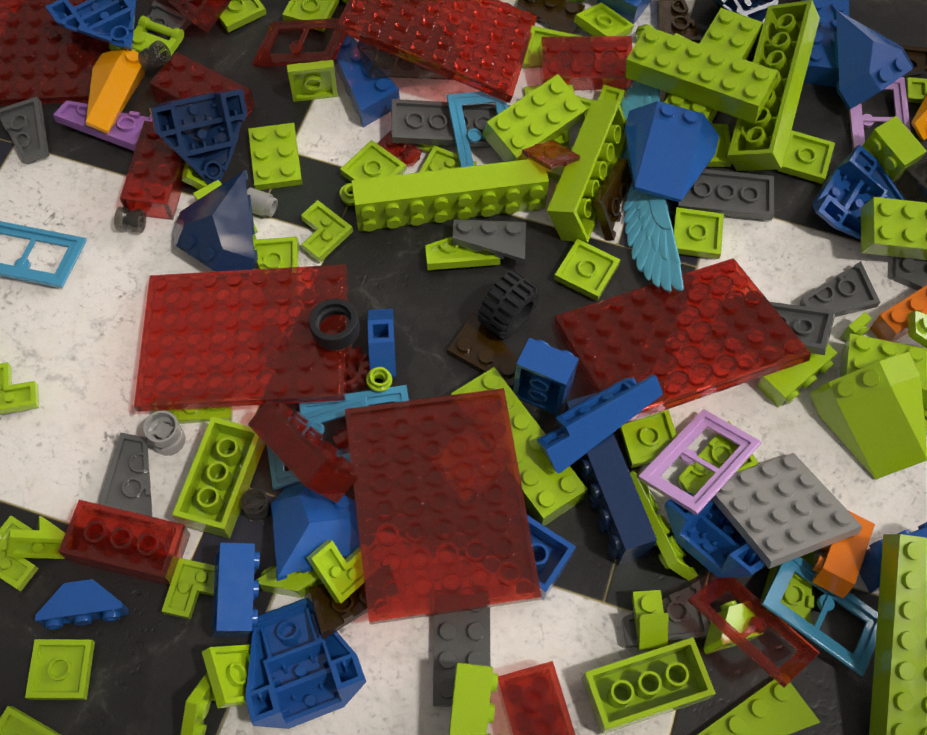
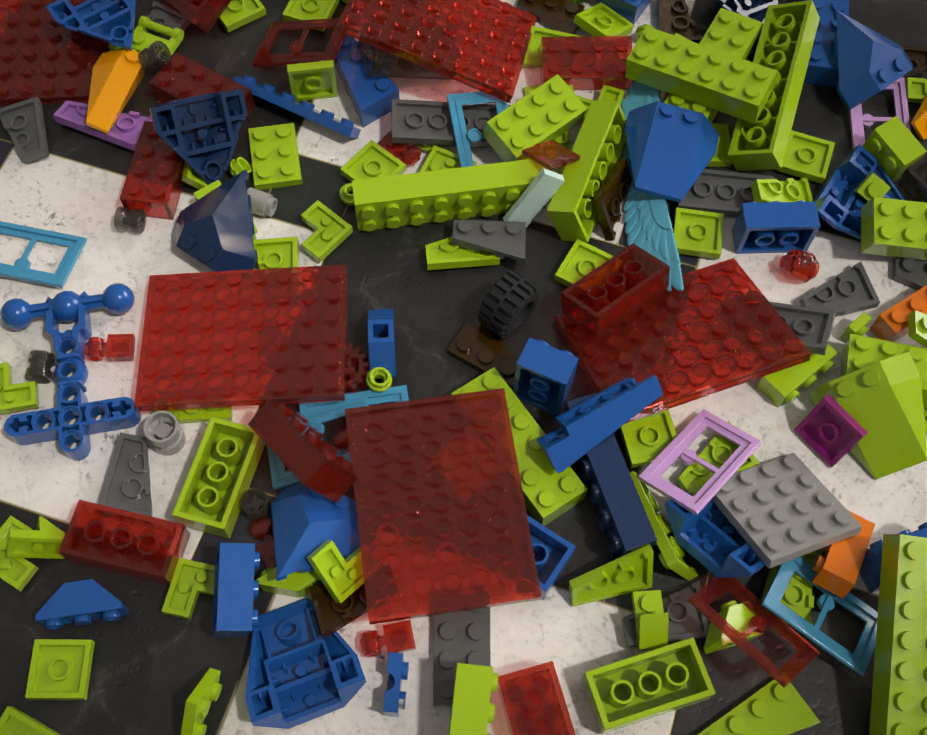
lime plate [202,644,251,708] -> none
black tyre [309,298,360,350] -> none
none -> blue piece [0,283,141,461]
none -> clear smoke wheel [25,350,56,384]
none -> clear red plate [85,334,136,362]
none -> lime plate [230,157,252,177]
none -> blue plate [231,74,361,138]
none -> clear red plate [249,516,276,568]
none -> clear red plate [359,620,416,658]
none -> blue piece [374,652,409,717]
none -> light aqua tile [503,168,565,227]
none -> clear red brick [561,243,670,340]
none -> lime wing [569,544,654,607]
none -> blue brick [732,200,820,254]
none -> lime wing [751,178,813,203]
none -> clear red head [779,249,819,283]
none -> magenta plate [794,394,868,467]
none -> lime plate [854,172,891,202]

